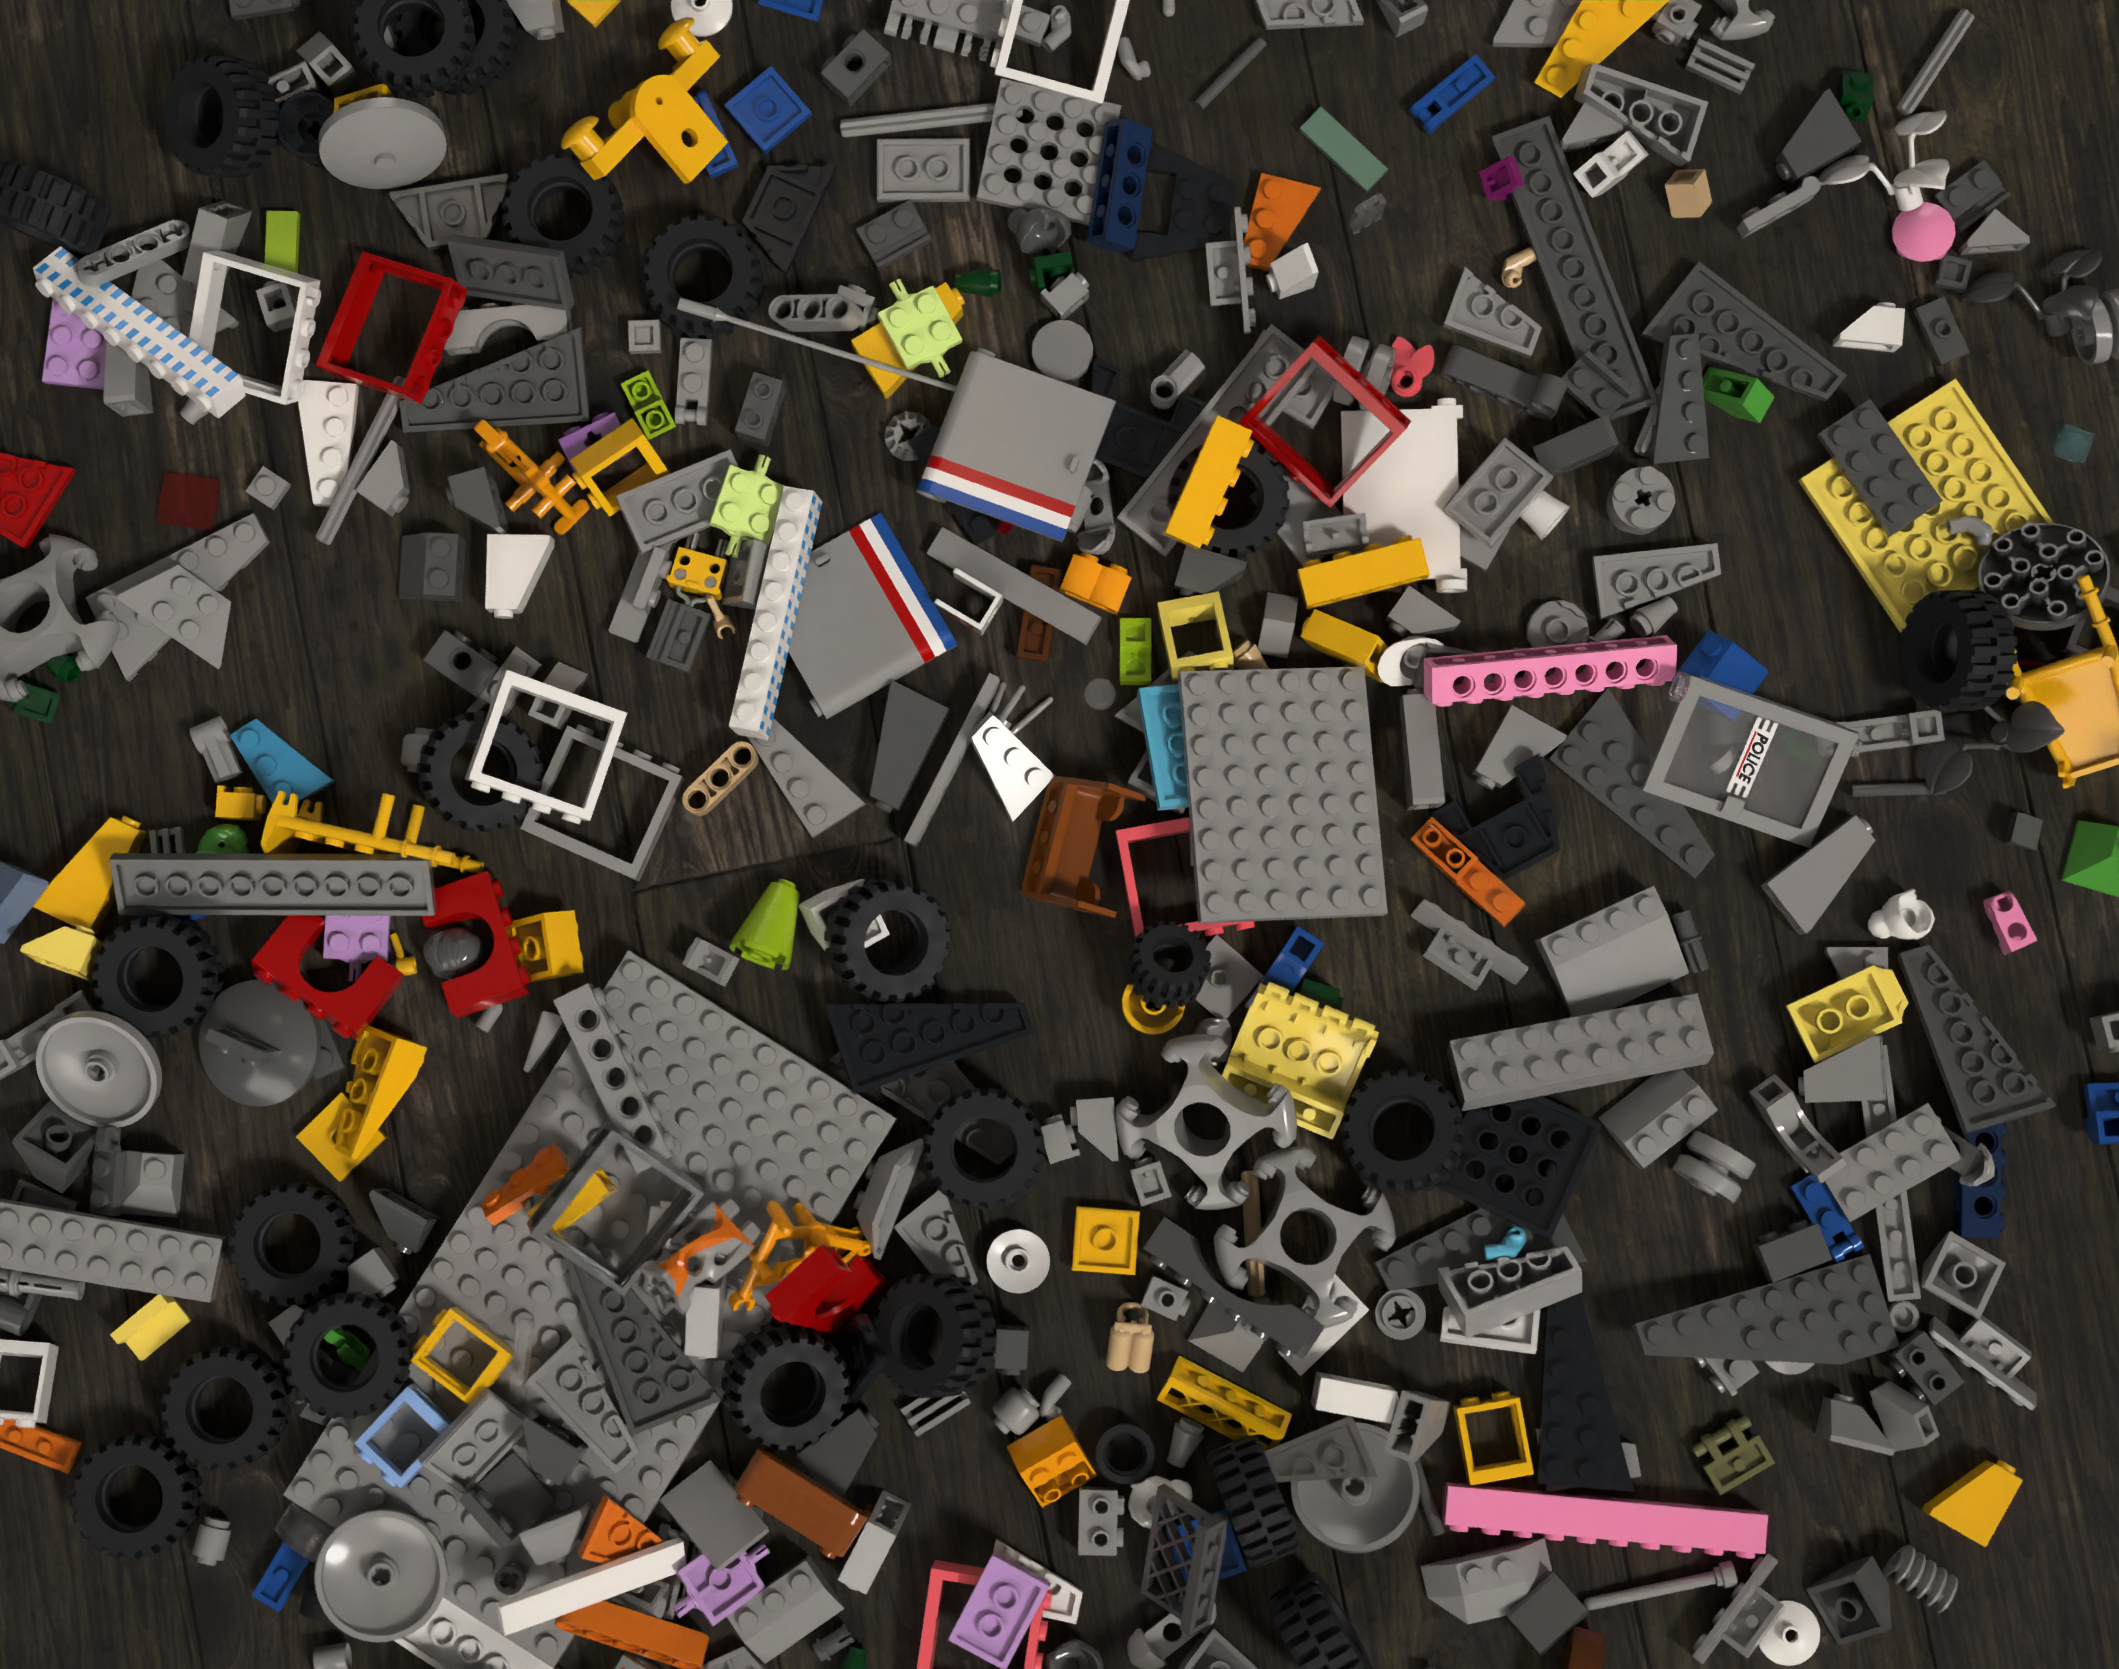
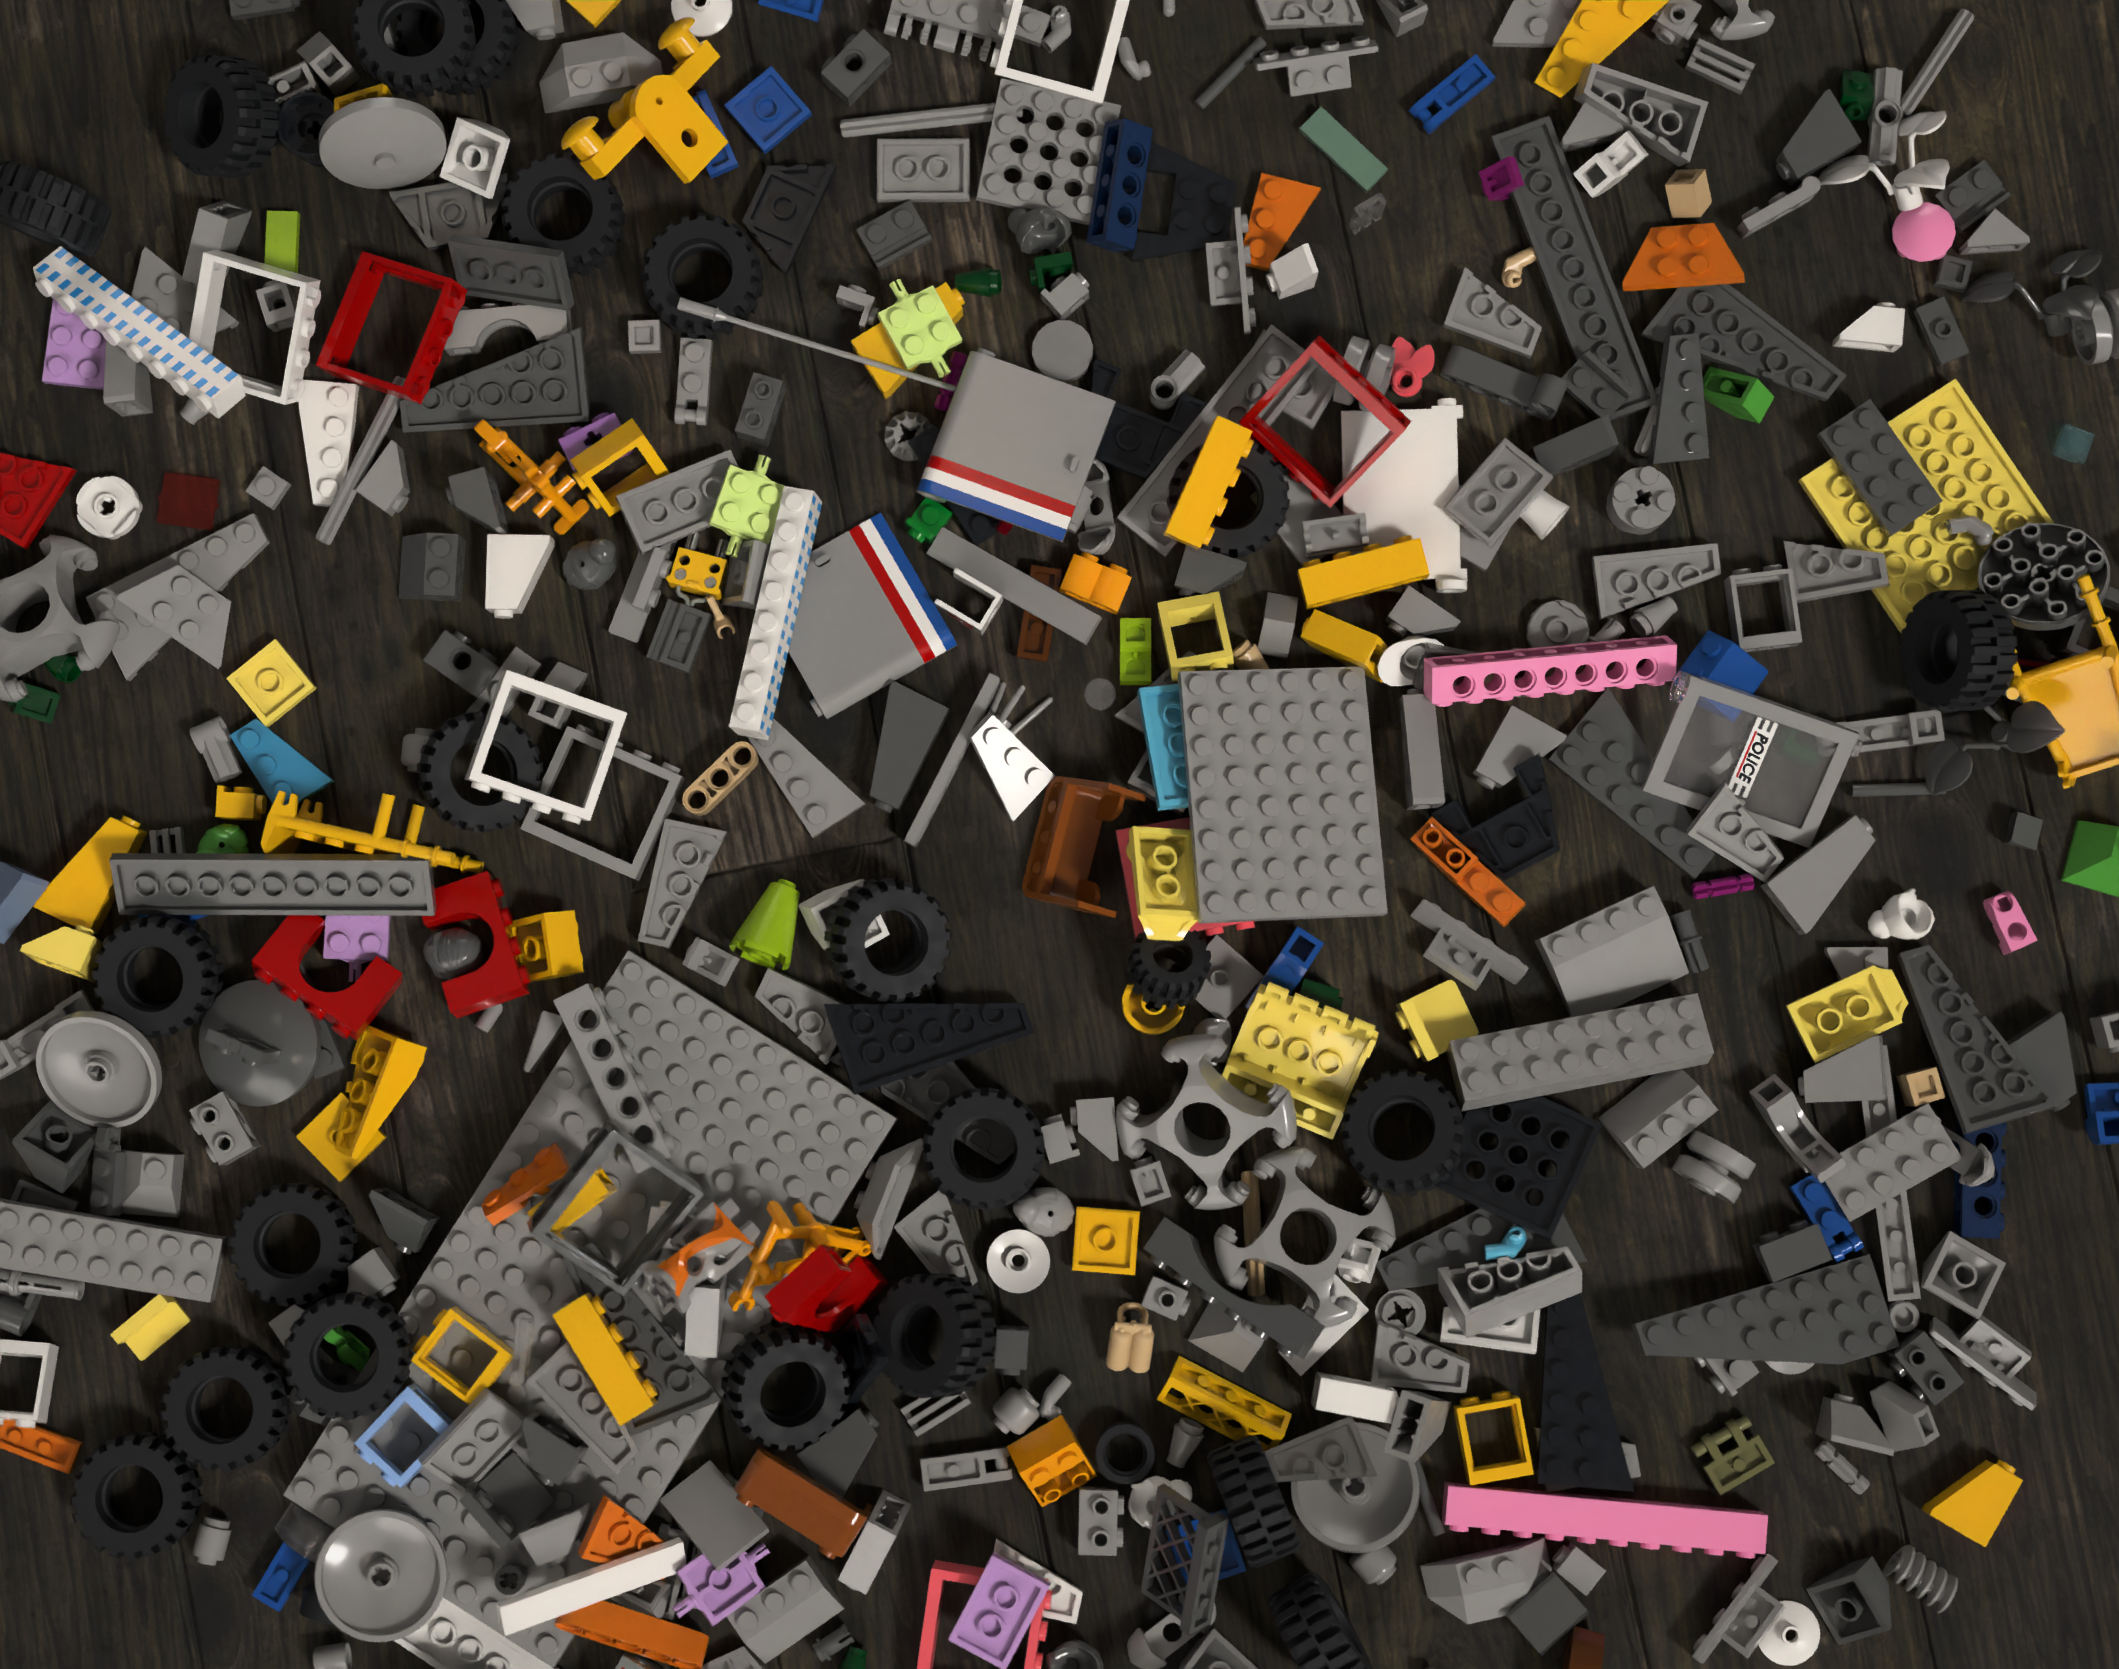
light grey beam [77,220,191,286] -> none
yellow hand [390,933,417,975] -> none
lime slope [621,370,676,440] -> none
light grey beam [768,294,863,332] -> none
light grey piece [1584,1560,1738,1610] -> none
none -> white plate [76,476,143,540]
none -> light grey brick [189,1091,261,1166]
none -> light yellow plate [226,639,317,727]
none -> white slope [440,117,510,199]
none -> light grey wedge [539,32,663,114]
none -> yellow brick [552,1292,658,1426]
none -> dark grey piece [562,538,617,591]
none -> light grey wing [638,818,727,948]
none -> light grey wing [755,967,846,1065]
none -> green bracket [905,497,953,545]
none -> light grey plate [920,1446,1013,1492]
none -> magenta axle [934,351,967,412]
none -> light grey piece [1013,1187,1075,1237]
none -> light yellow slope [1126,826,1198,941]
none -> light grey bracket [1253,36,1379,97]
none -> white bracket [1338,1238,1381,1283]
none -> light grey head [1349,1546,1397,1585]
none -> light grey wing [1370,1320,1470,1394]
none -> light yellow bracket [1395,980,1479,1062]
none -> light grey brick [1552,1542,1606,1596]
none -> orange wing [1622,223,1745,292]
none -> light grey wing [1686,781,1784,882]
none -> magenta axle [1691,873,1754,899]
none -> light grey window [1724,564,1802,653]
none -> light grey wing [1784,541,1890,603]
none -> light grey axle [1814,1441,1870,1495]
none -> light grey piece [1867,67,1903,166]
none -> tan panel [1896,1067,1946,1106]
none -> dark grey slope [2006,1012,2077,1112]

